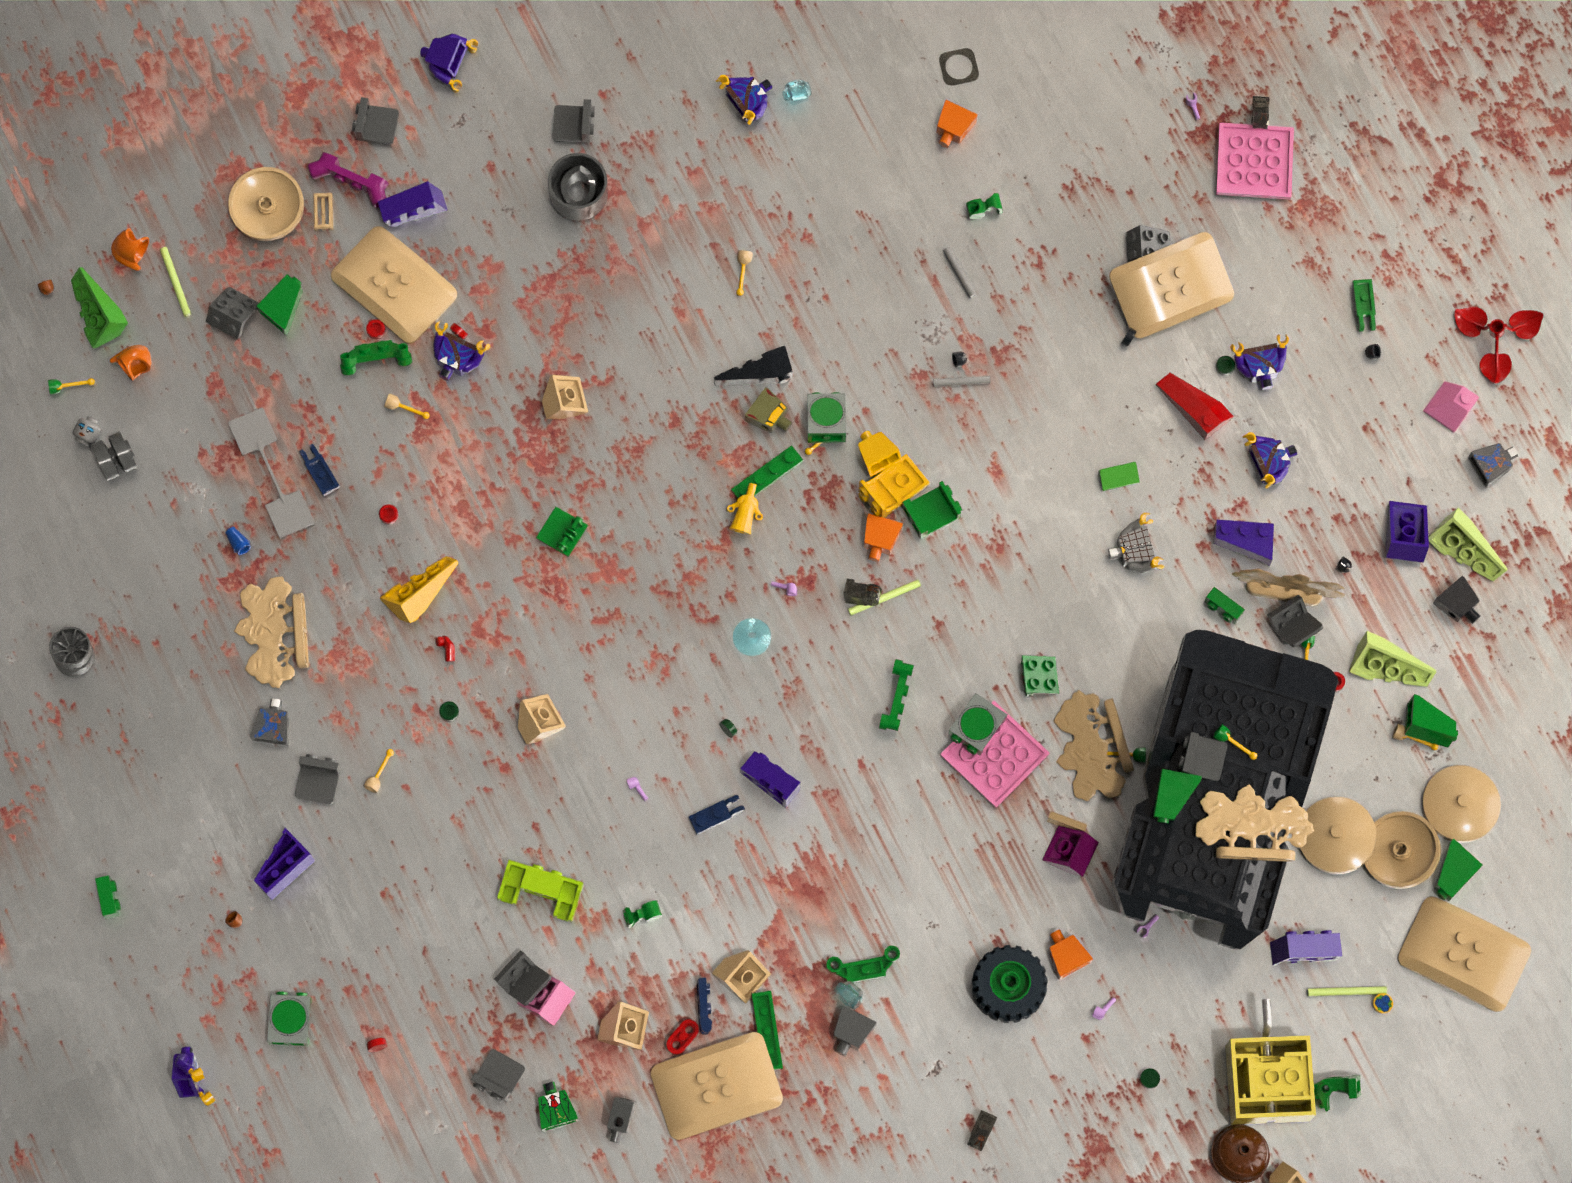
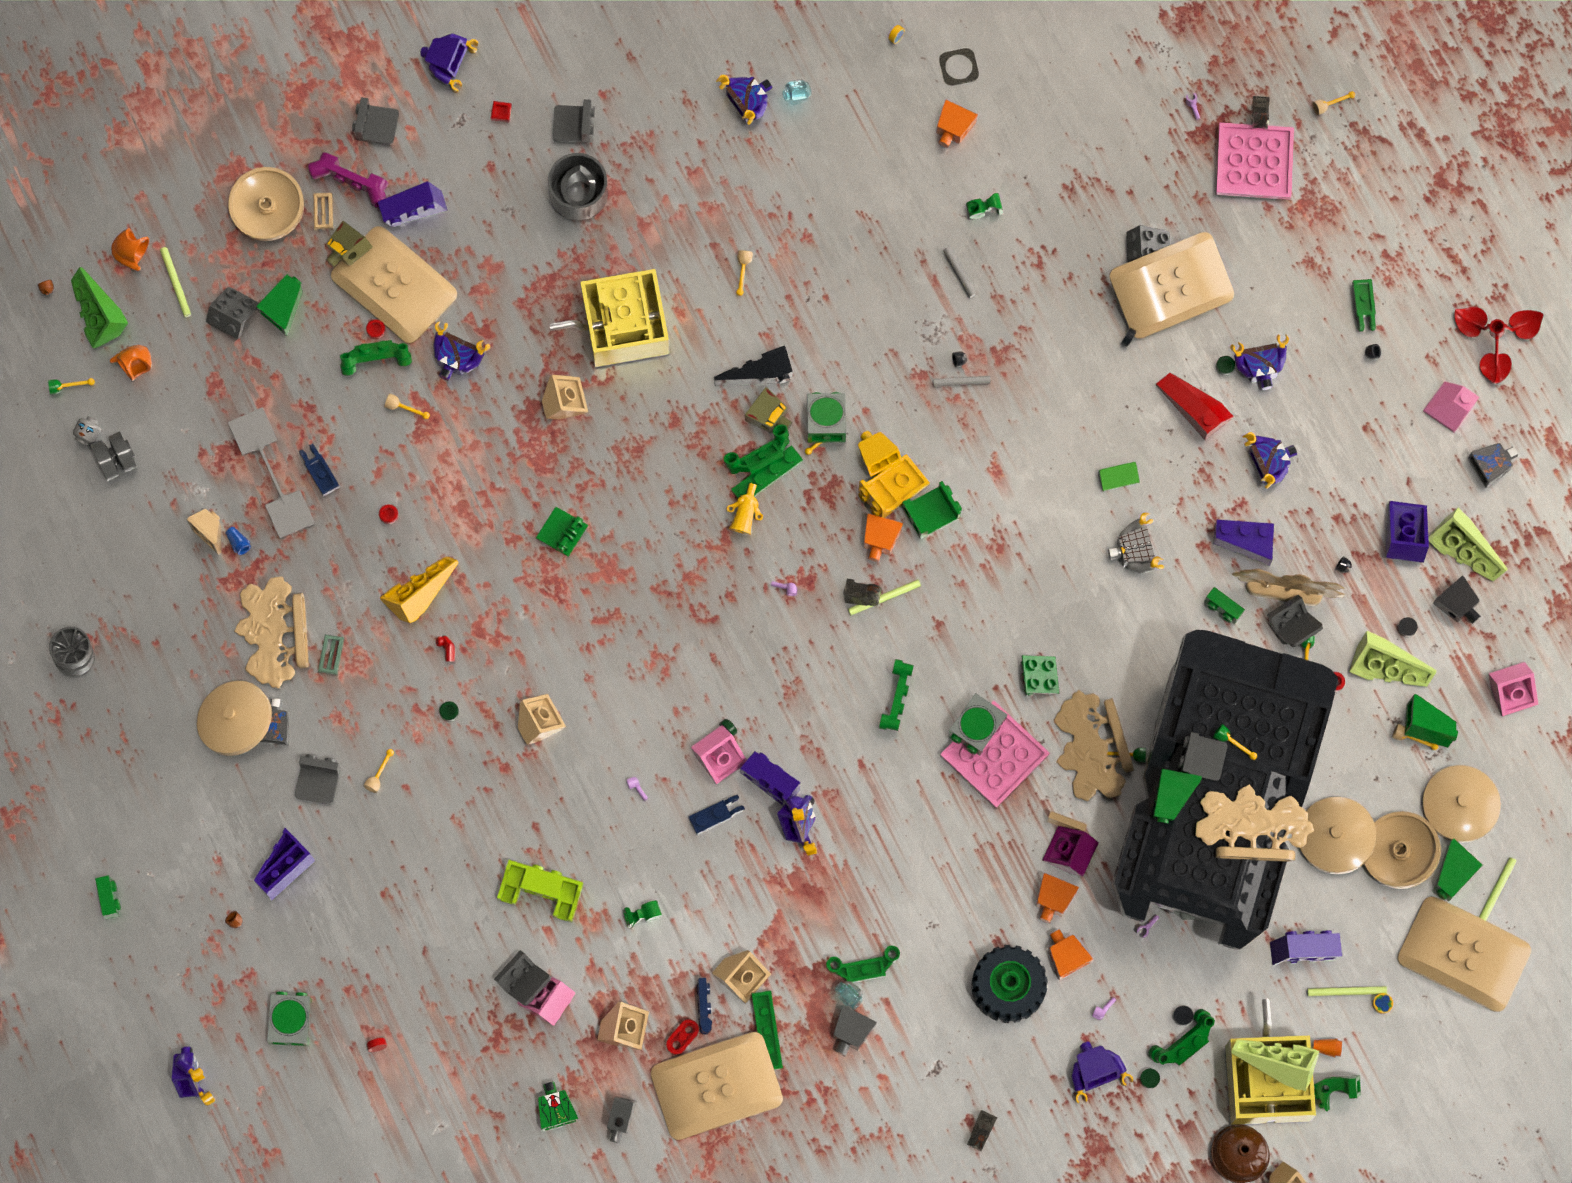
red tile [450,323,468,340] -> none
dark grey bracket [471,1049,525,1102] -> none
clear light blue dish [733,618,771,656] -> none
none -> tan slope [187,509,221,555]
none -> tan dish [197,681,272,756]
none -> sand green tile [318,634,345,676]
none -> olive torso [326,221,373,267]
none -> red tile [491,101,512,123]
none -> light yellow piece [549,269,670,367]
none -> bright pink slope [691,725,747,784]
none -> green plate [724,424,790,475]
none -> dark purple torso [777,795,817,856]
none -> yellow tile [888,25,905,44]
none -> orange torso [1036,873,1079,923]
none -> dark purple torso [1071,1042,1133,1103]
none -> green plate [1148,1009,1215,1066]
none -> black tile [1173,1005,1193,1026]
none -> yellowish green wedge [1231,1040,1319,1091]
none -> hinge [1312,91,1355,115]
none -> orange cone [1313,1038,1342,1058]
none -> black tile [1398,617,1418,637]
none -> yellowish green piece [1479,857,1516,921]
none -> bright pink slope [1489,662,1538,716]

